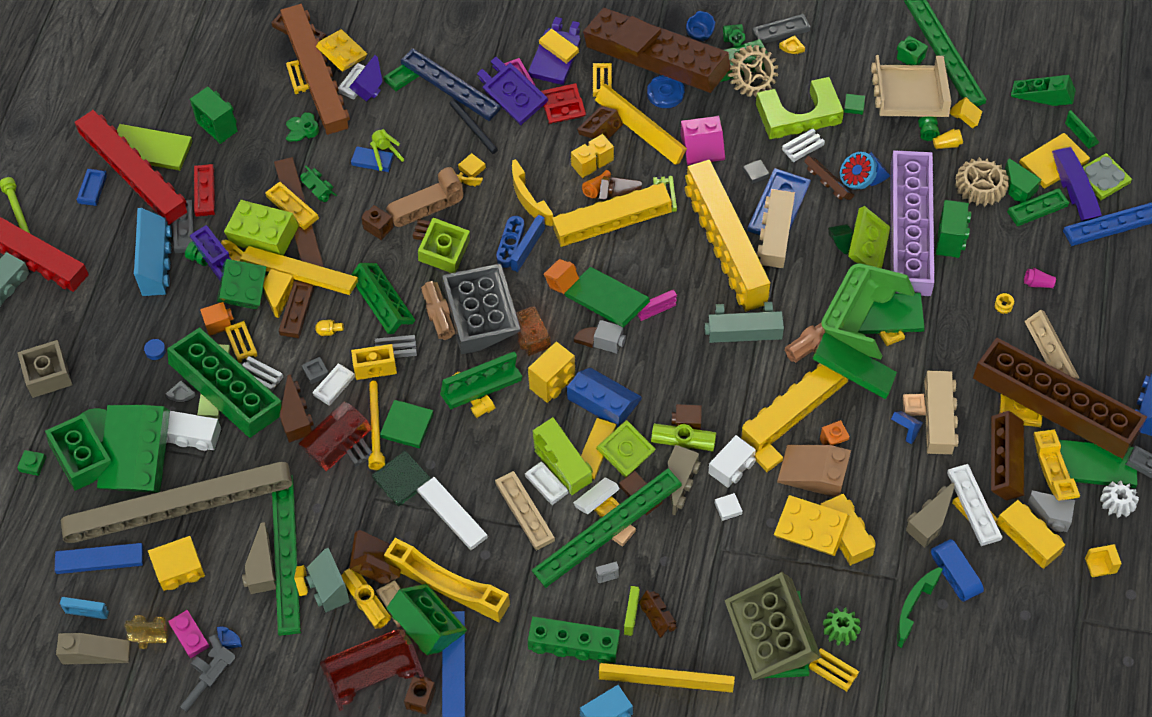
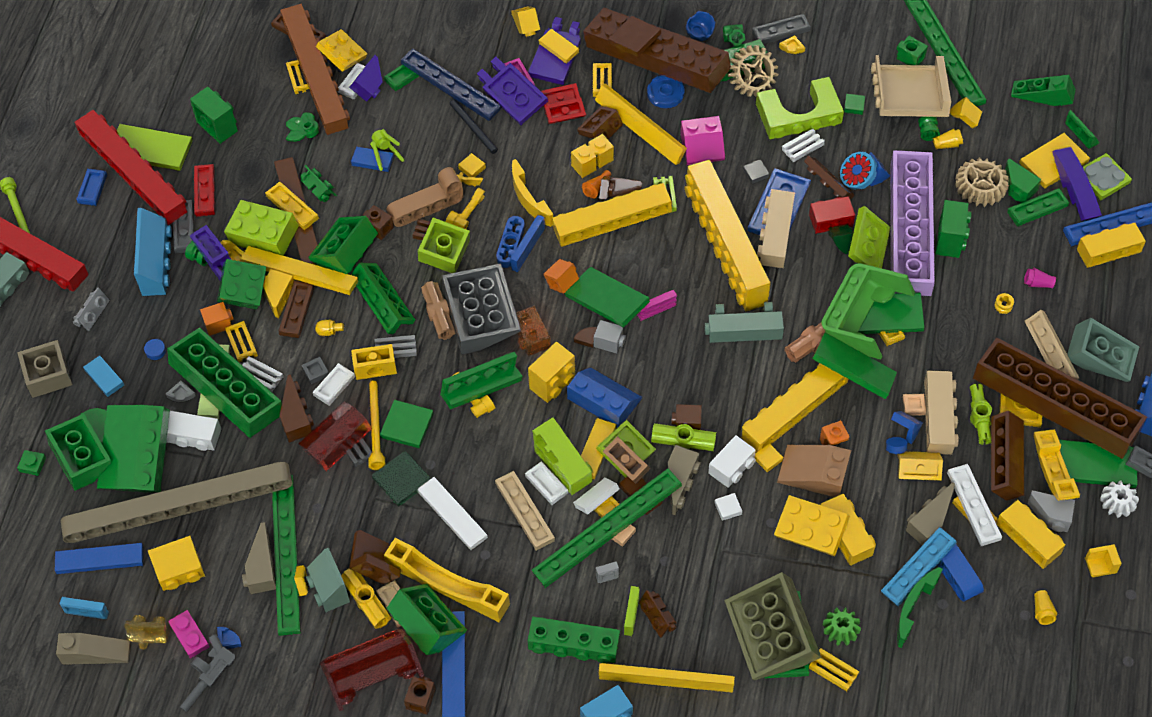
none -> light grey hinge [73,288,110,331]
none -> dark azure tile [83,356,124,397]
none -> green slope [308,216,378,274]
none -> yellow brick [445,188,485,229]
none -> yellow slope [511,6,540,36]
none -> medium nougat brick [603,436,650,484]
none -> brick [809,196,855,234]
none -> dark azure tile [881,527,957,606]
none -> blue tile [886,437,907,454]
none -> yellow panel [897,451,943,480]
none -> lime pin [970,384,992,445]
none -> yellow cone [1034,590,1057,625]
none -> sand green slope [1067,318,1139,382]
none -> yellow brick [1077,223,1146,268]

